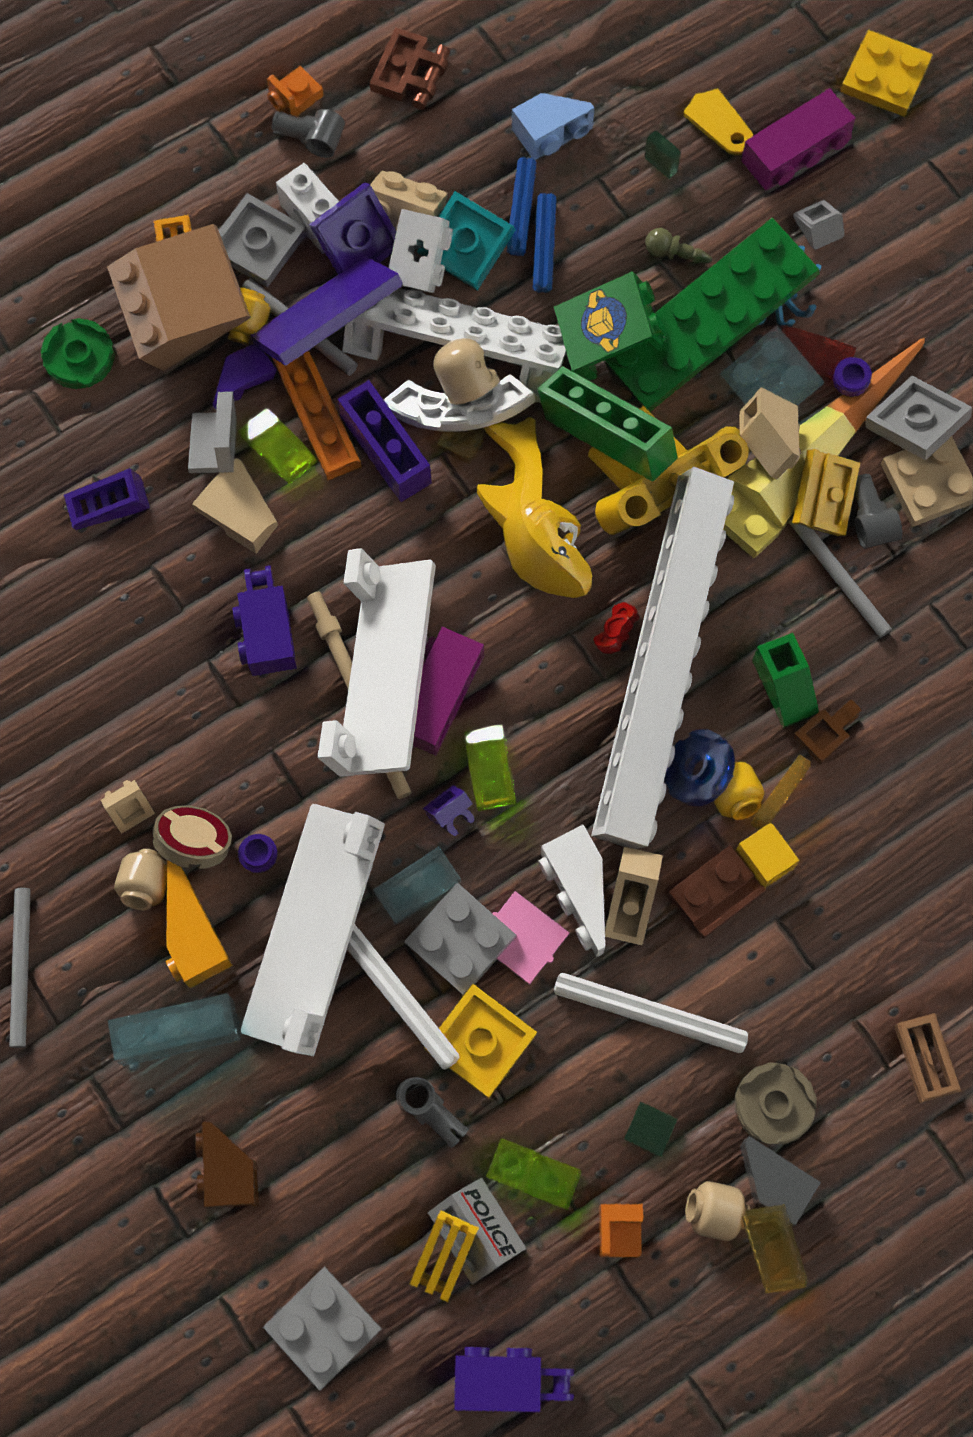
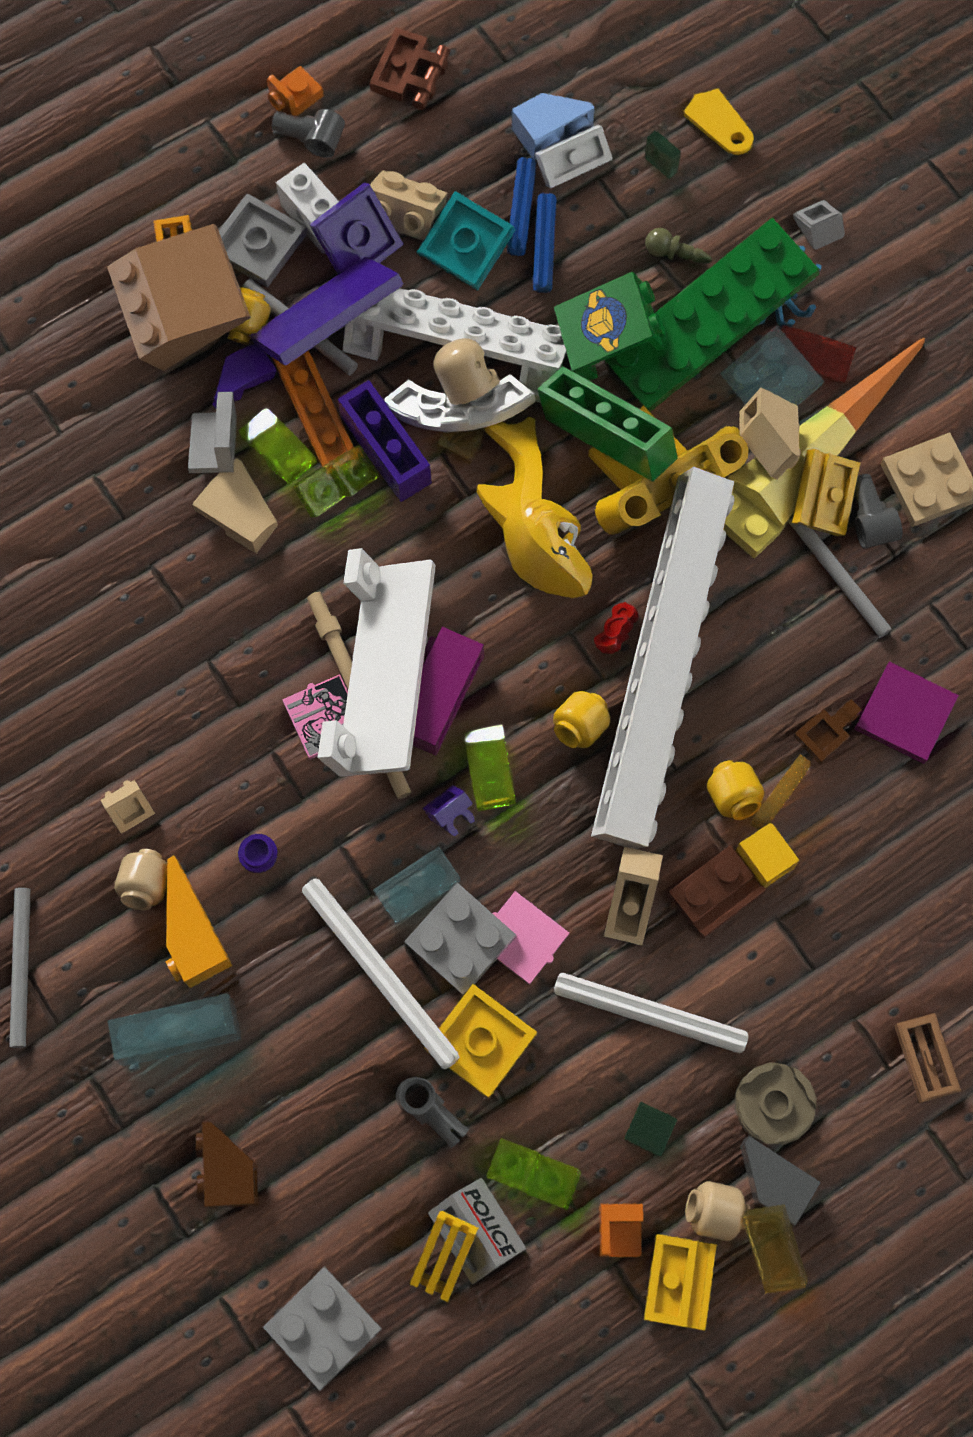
green tile [41,318,115,389] -> none
dark purple slope [64,468,150,530] -> none
tile [152,805,232,869] -> none
dark purple brick [233,565,297,676] -> none
white bracket [241,804,385,1056] -> none
white brick [389,209,453,293] -> none
dark purple brick [454,1347,574,1412] -> none
white slope [538,824,605,957] -> none
clear blue tile [664,729,735,806] -> none
magenta brick [741,88,856,191] -> none
green slope [752,633,819,728] -> none
dark purple tile [833,357,872,397] -> none
yellow plate [840,30,933,117] -> none
light grey plate [866,376,972,461] -> none
none -> piece [282,674,348,760]
none -> clear neon green slope [292,445,379,518]
none -> white plate [535,125,613,188]
none -> yellow head [553,691,610,748]
none -> yellow plate [644,1234,717,1330]
none -> magenta tile [854,661,959,764]

